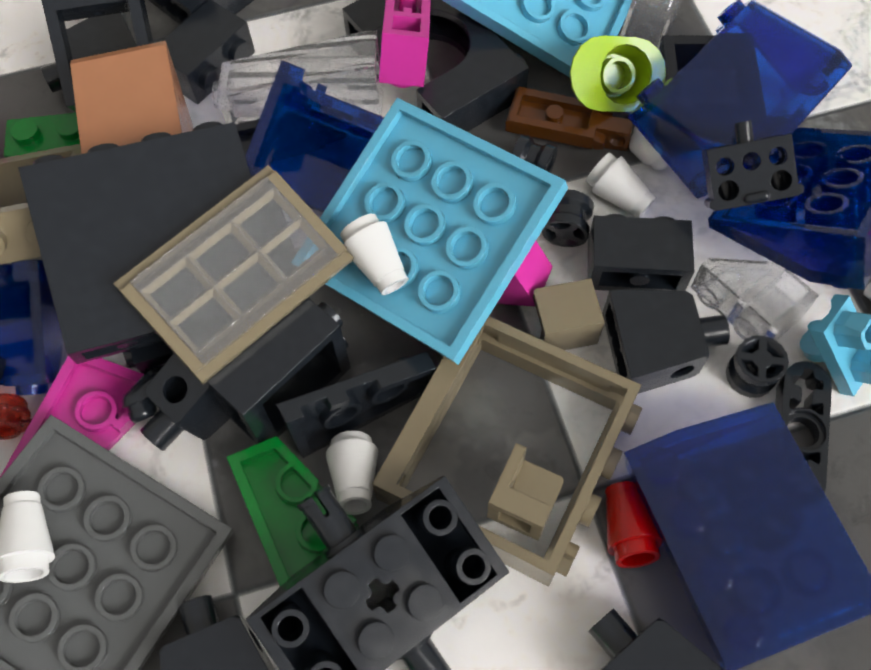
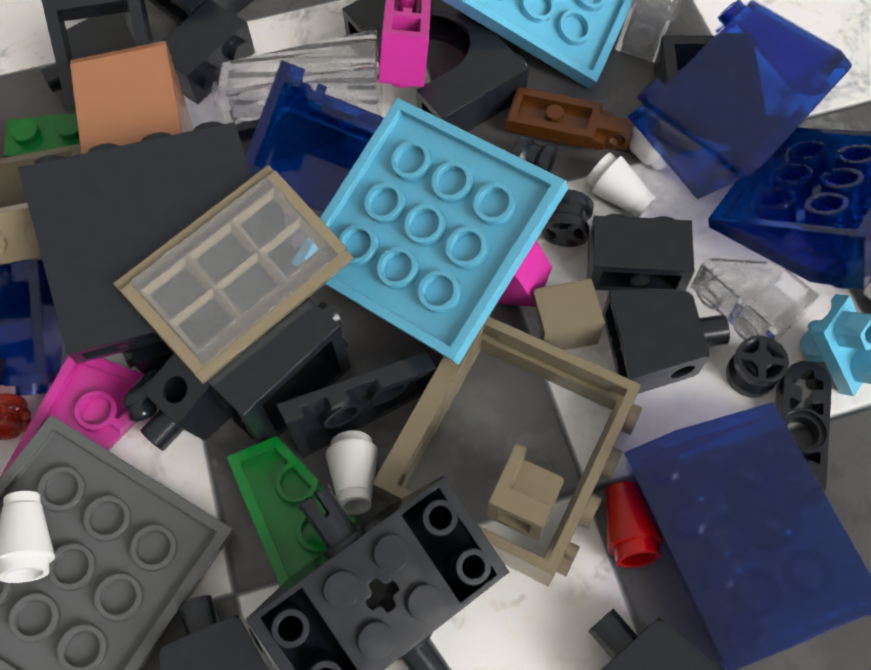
white cone [340,214,409,295] -> none
lime piece [569,35,666,112] -> none
black piece [701,120,804,211] -> none

